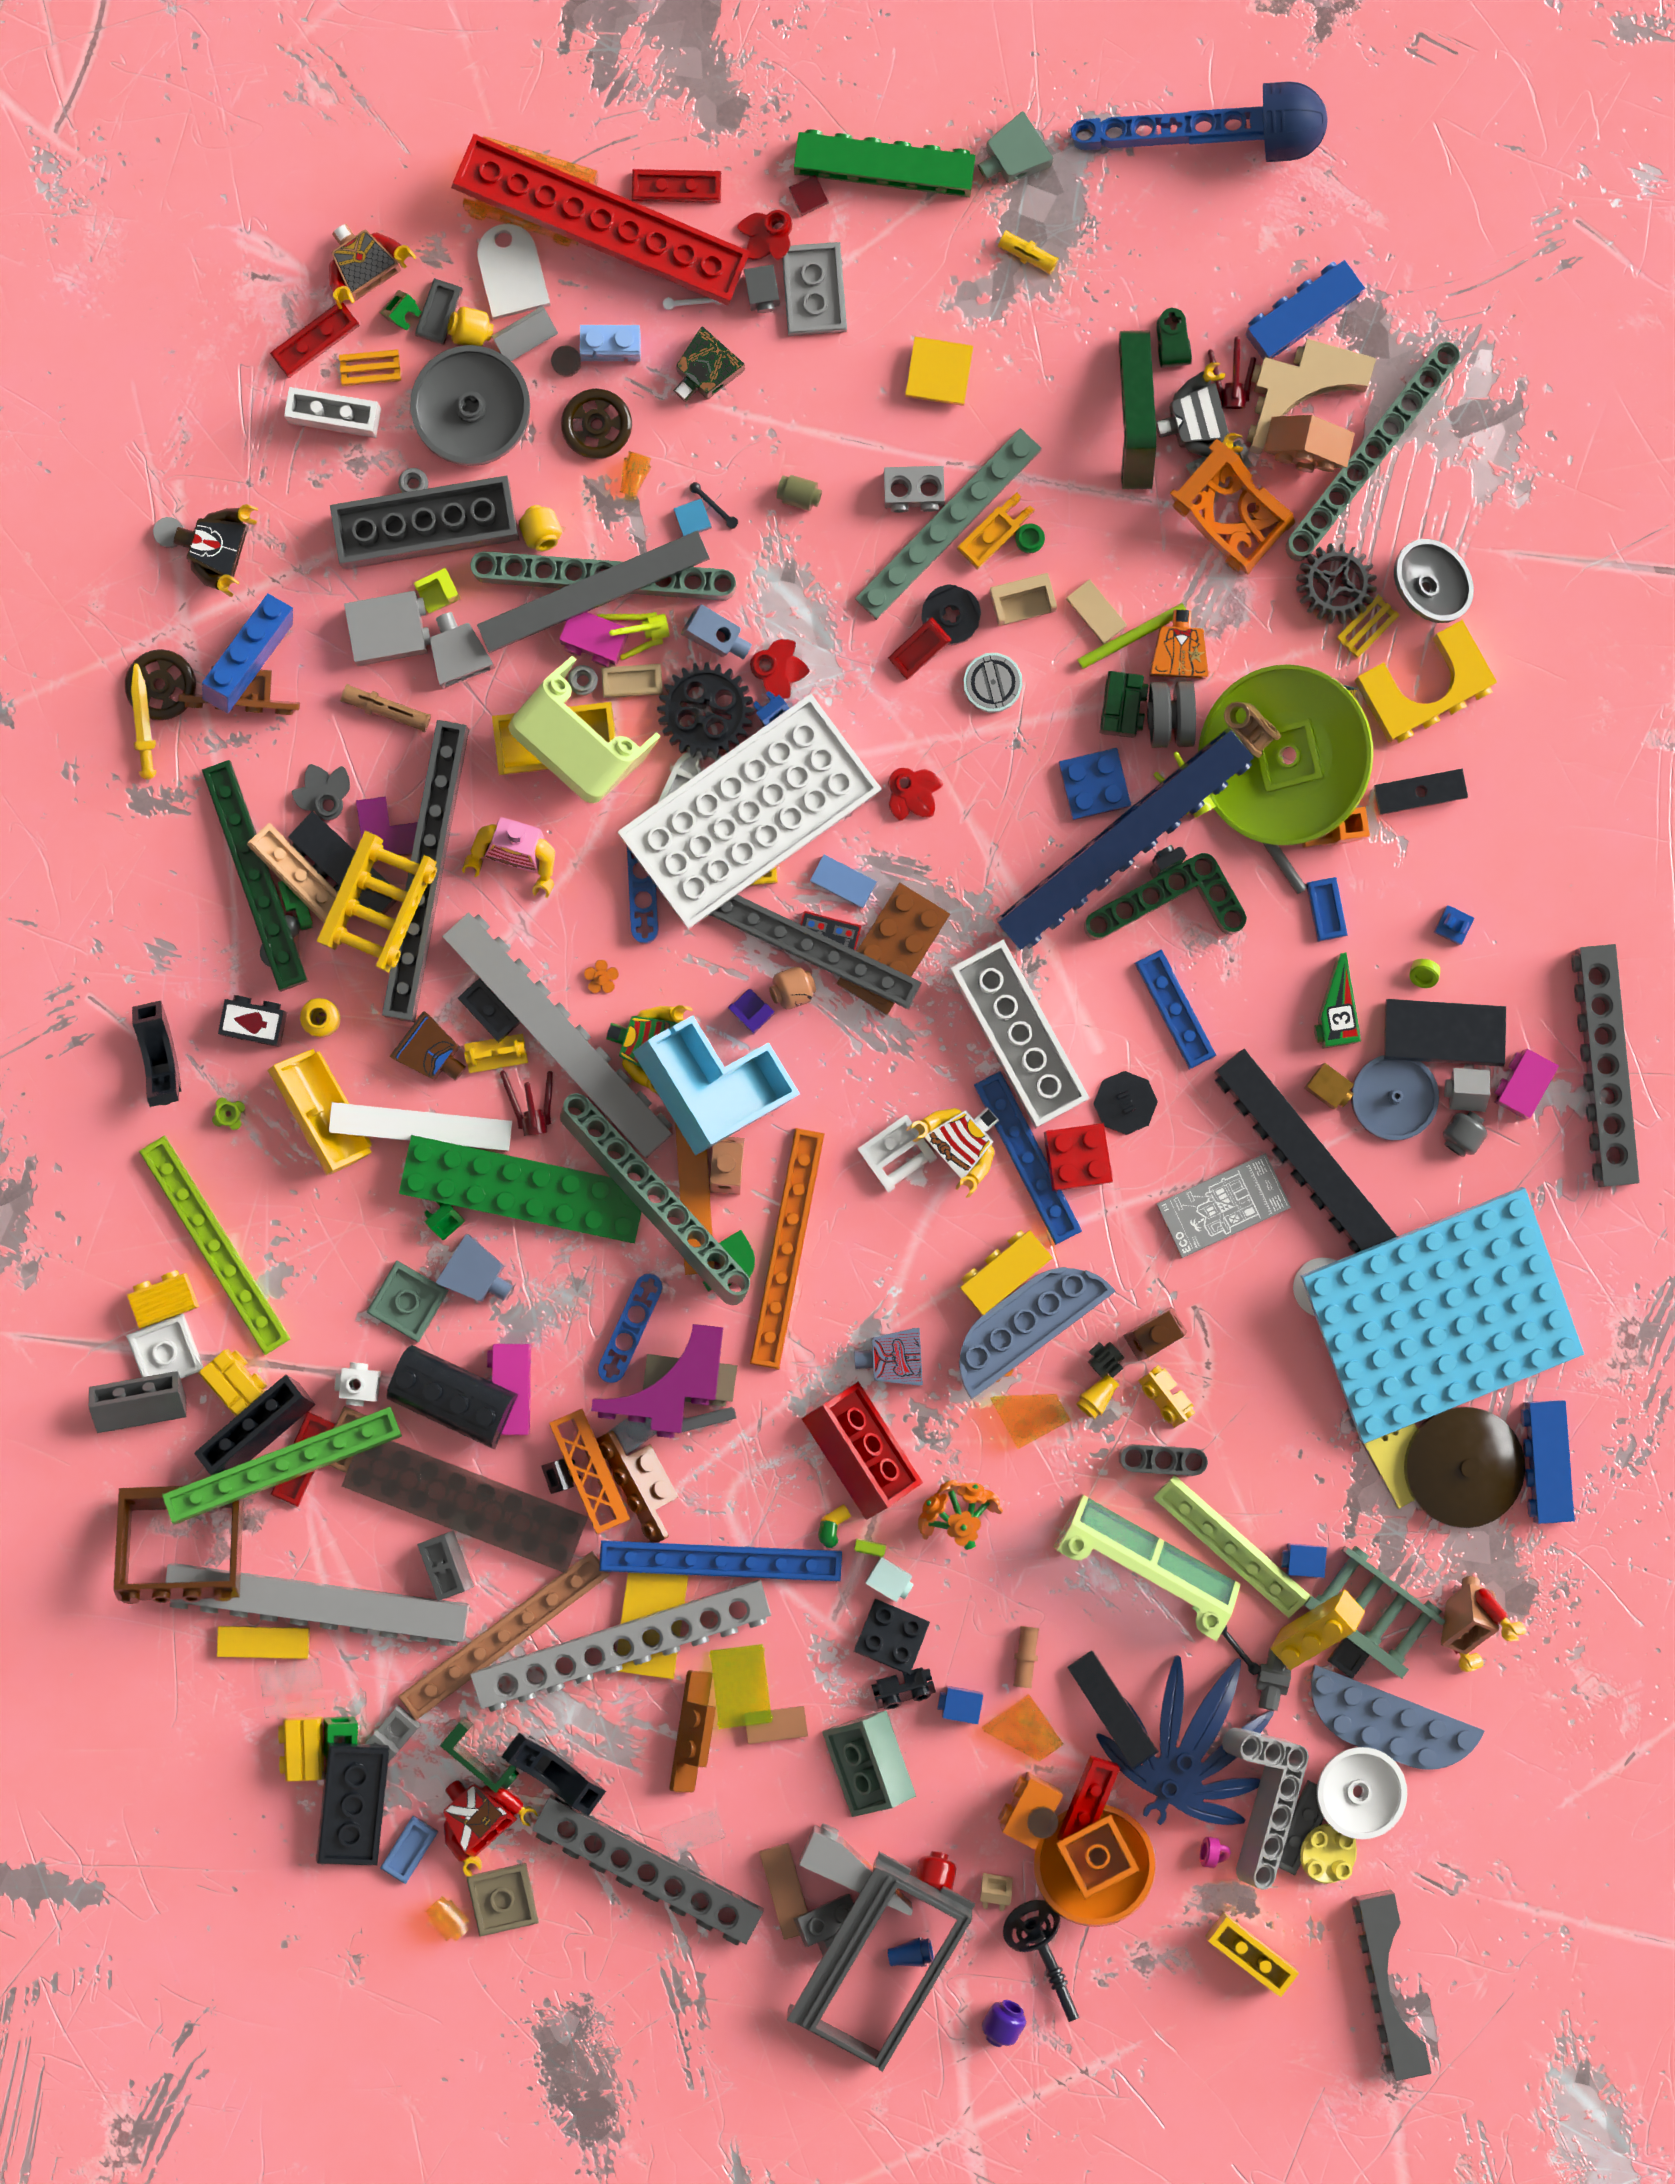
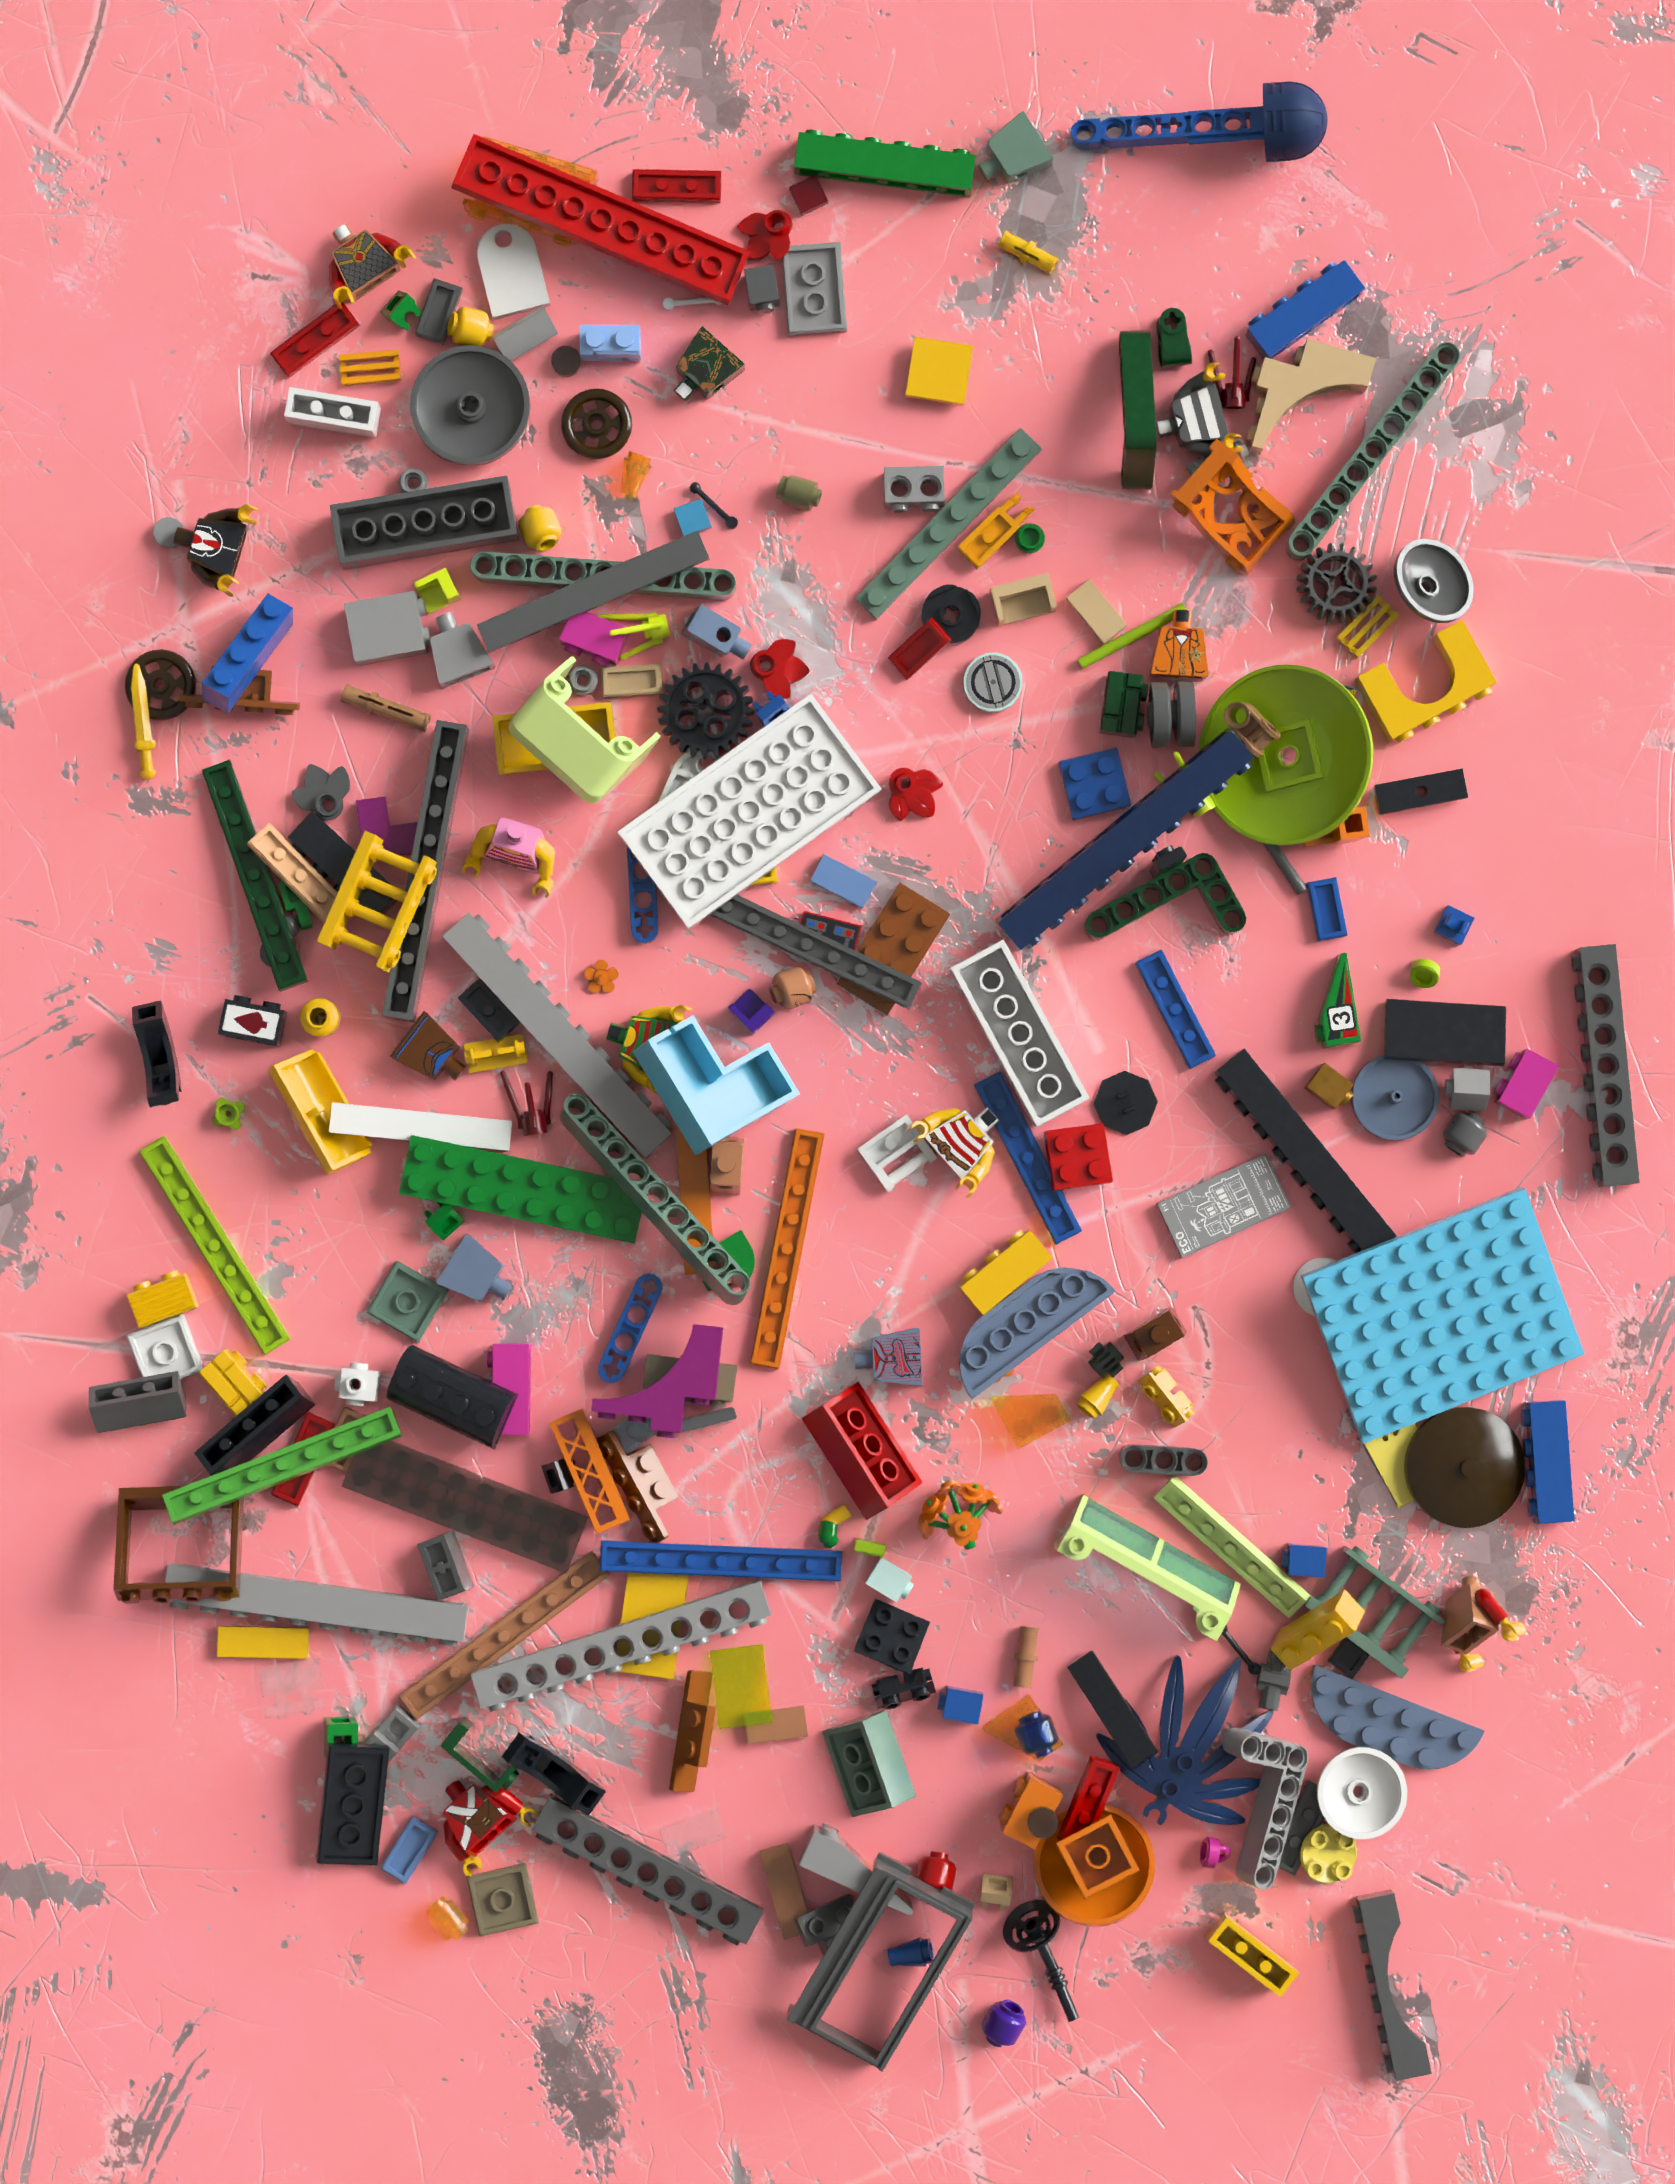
yellow brick [278,1716,325,1782] -> none
nougat brick [1264,415,1355,473] -> none
none -> clear blue head [1015,1710,1059,1758]

